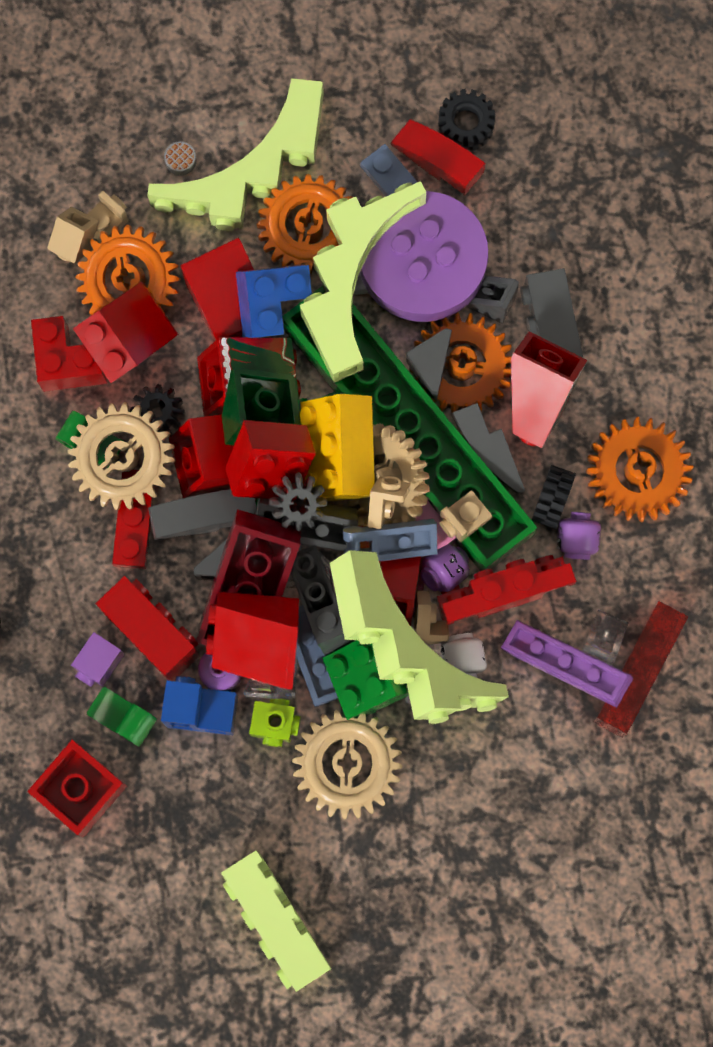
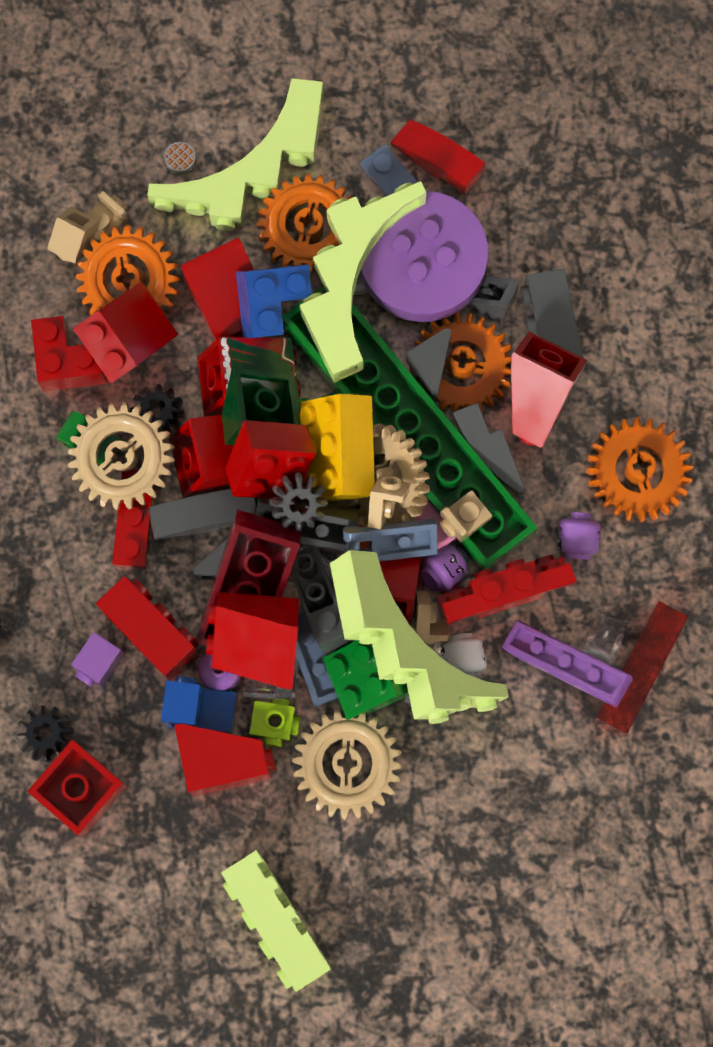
green panel [87,687,157,747] -> none
black tyre [438,89,496,151] -> none
black tyre [531,465,576,529] -> none
none -> black gear [16,705,75,763]
none -> red slope [174,724,276,797]

